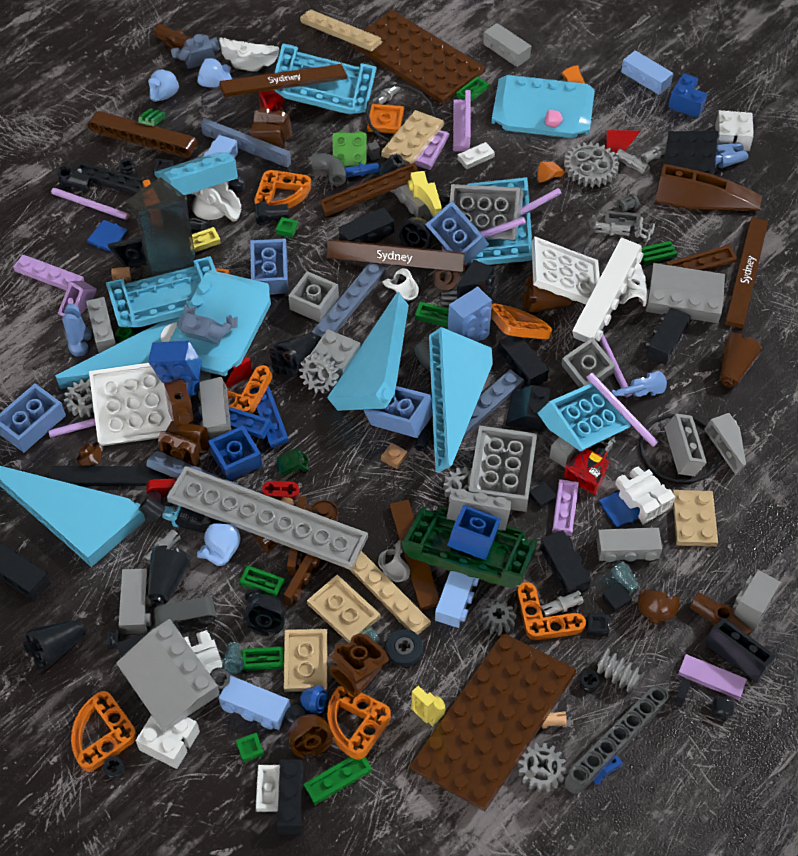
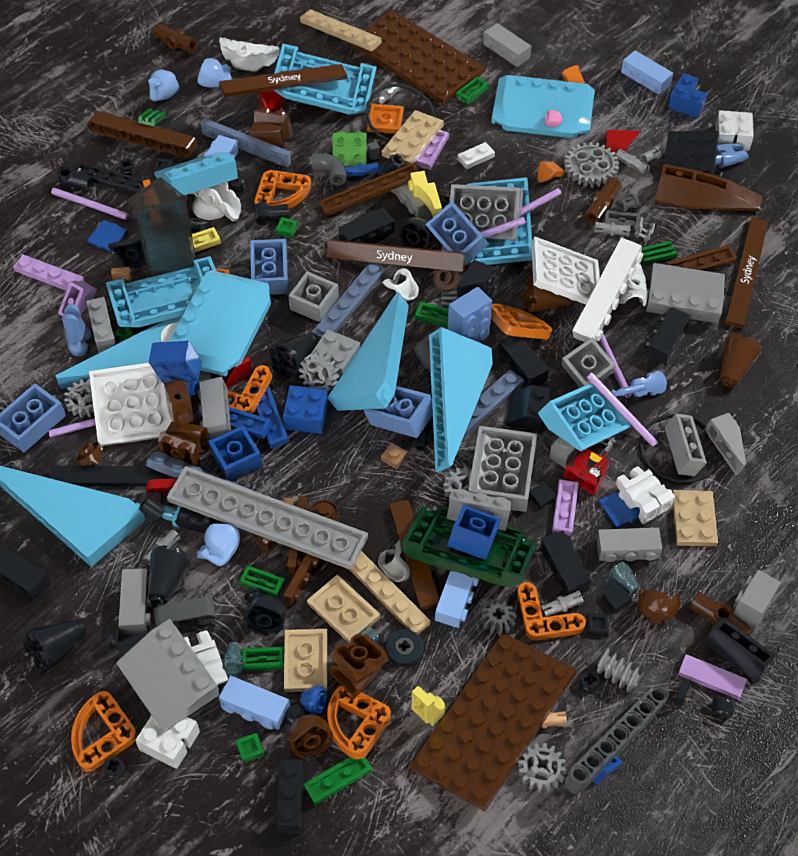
sand blue torso [171,34,220,69] -> none
sand blue torso [177,305,238,345] -> none
black bush [210,667,230,689] -> none
white plate [256,765,280,812] -> none
red beam [262,481,300,501] -> none
dark green bracket [277,448,309,477] -> none
lavender fence [453,90,471,151] -> none
none -> blue brick [283,385,328,434]
none -> reddish brown piece [585,177,622,224]

